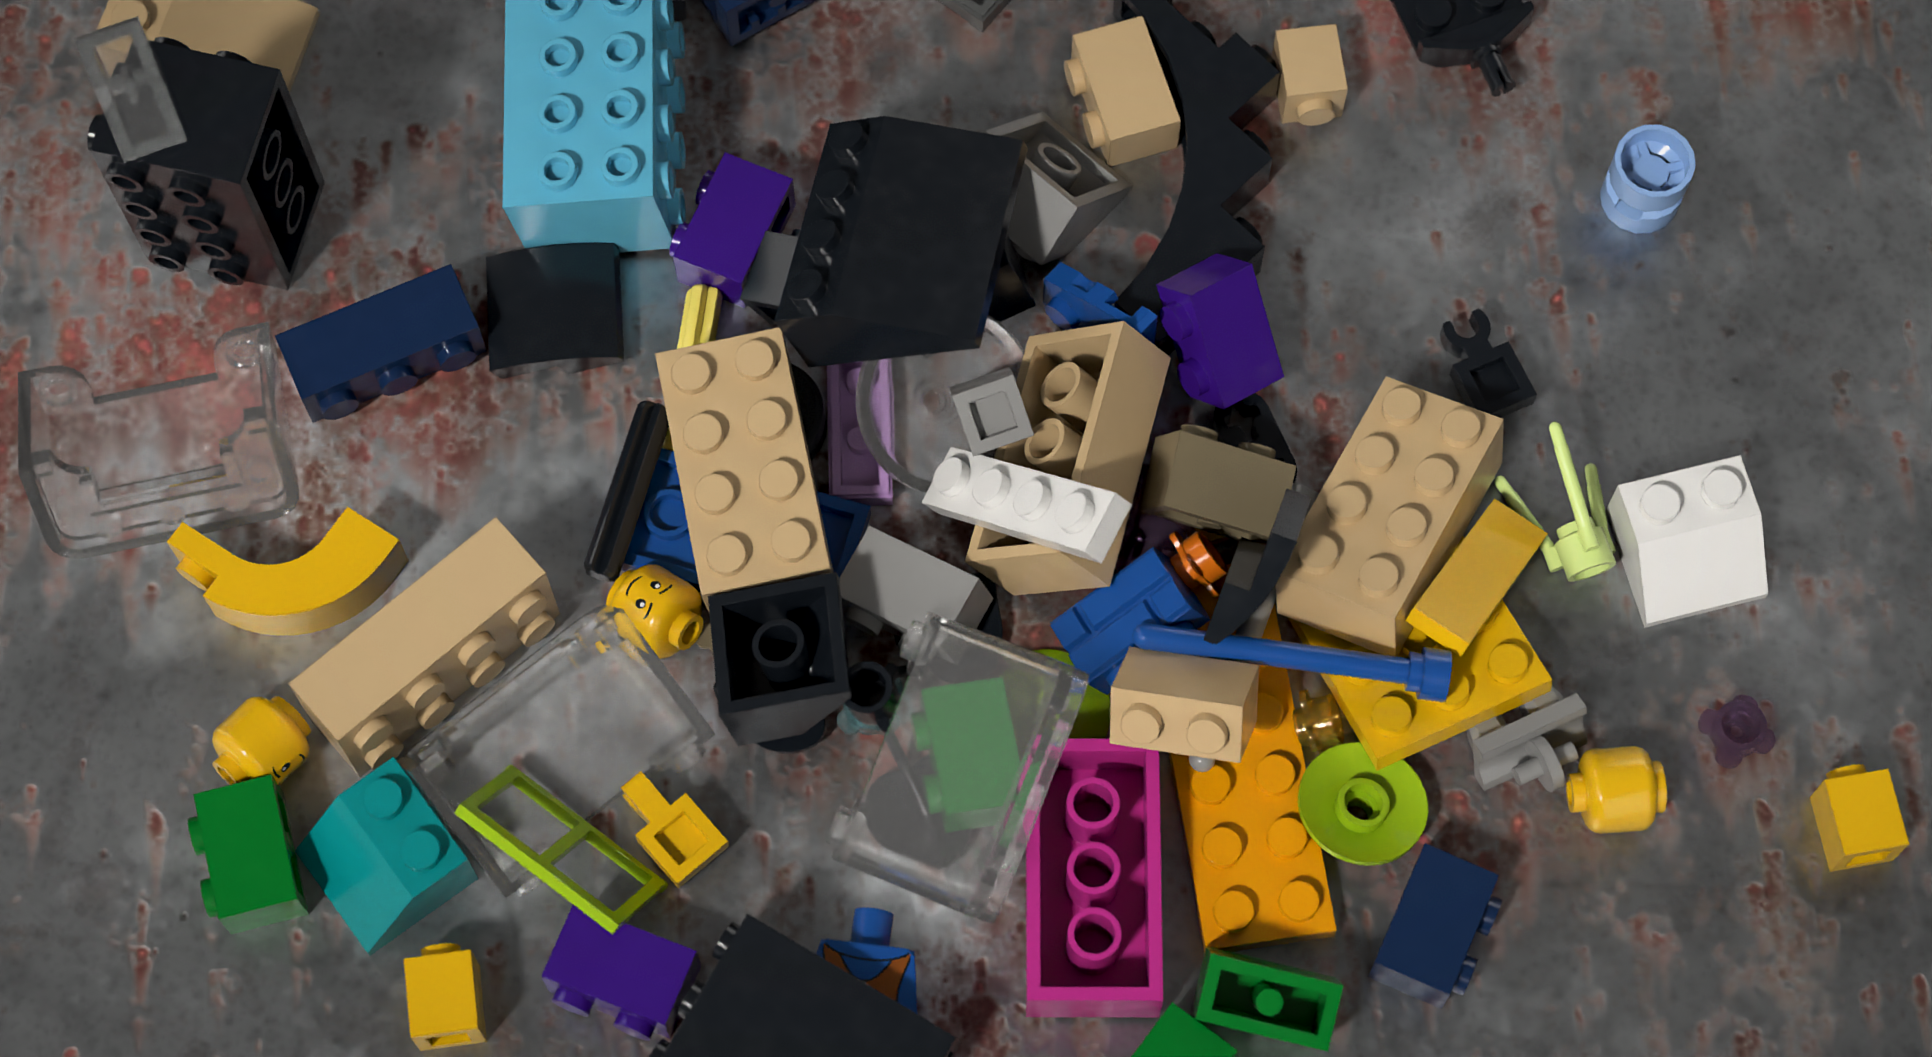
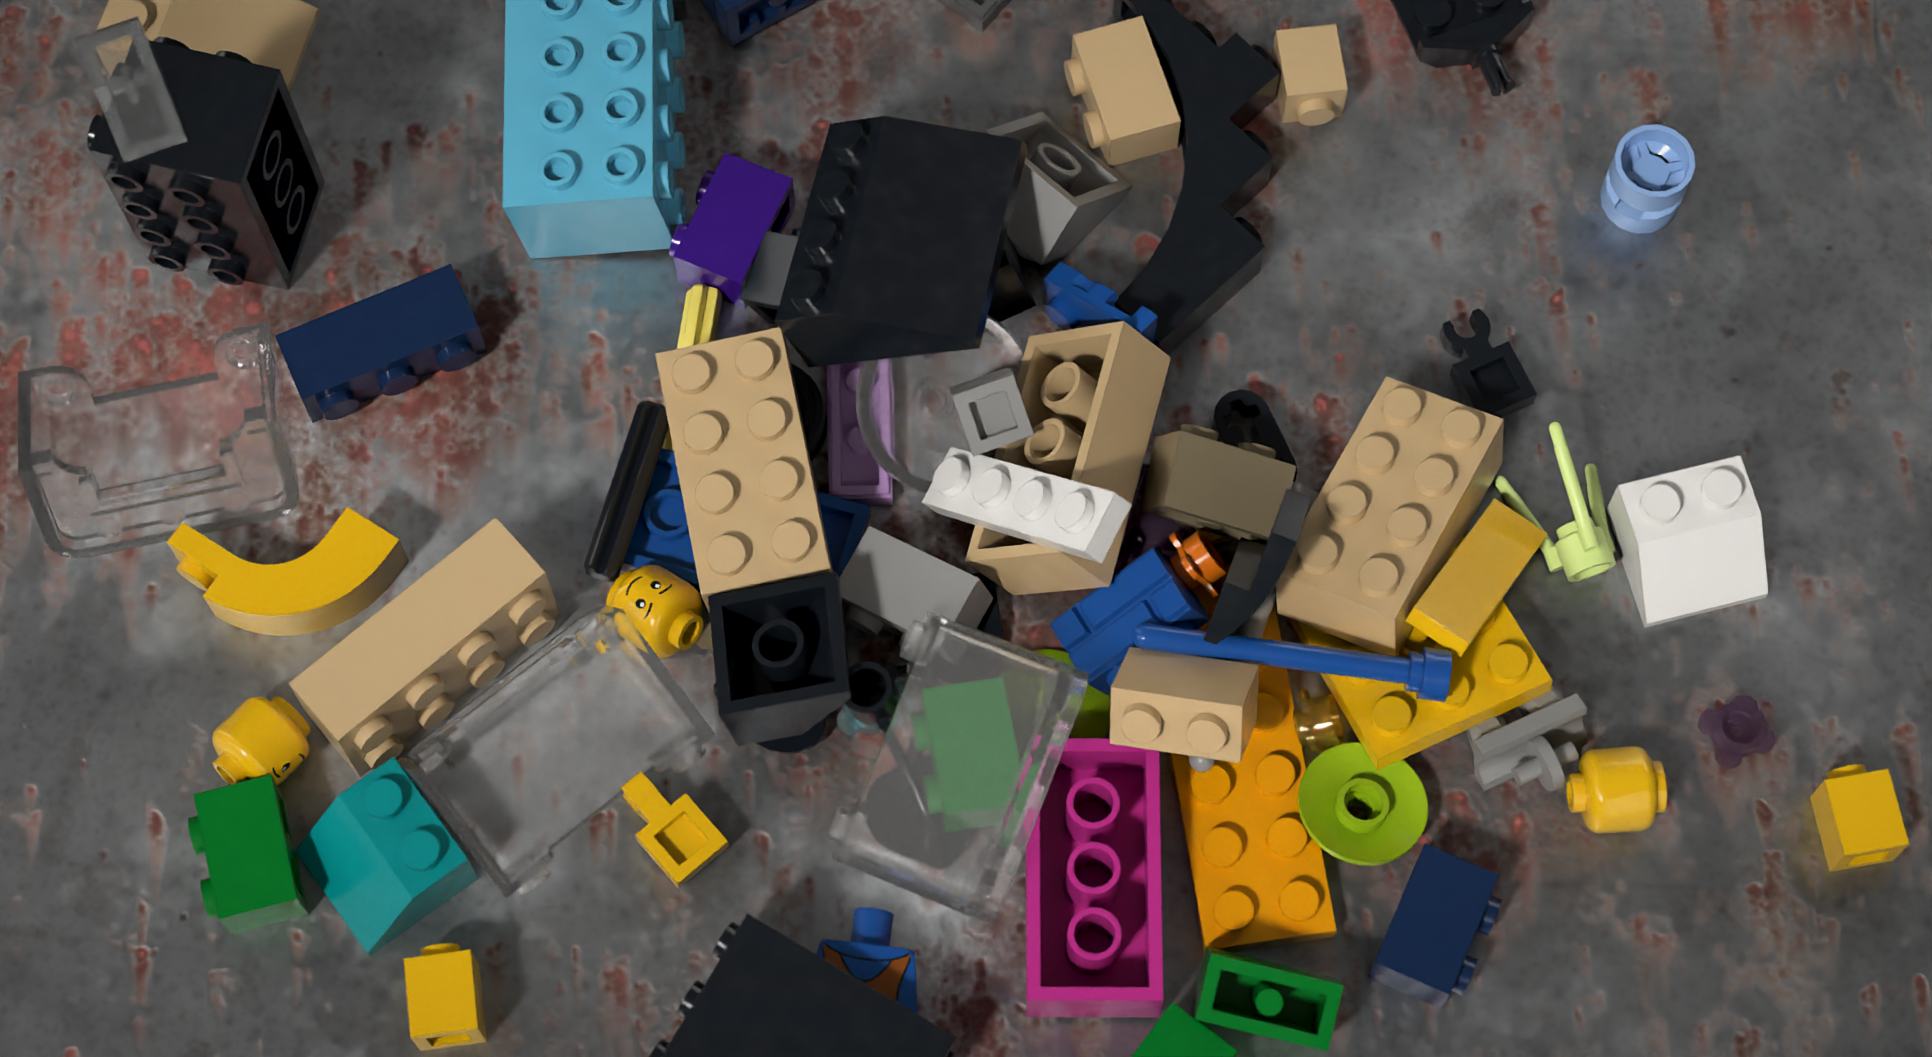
lime window [454,764,668,935] -> none
black slope [486,243,624,379] -> none
dark purple brick [541,905,701,1041] -> none
dark purple brick [1156,253,1284,409] -> none

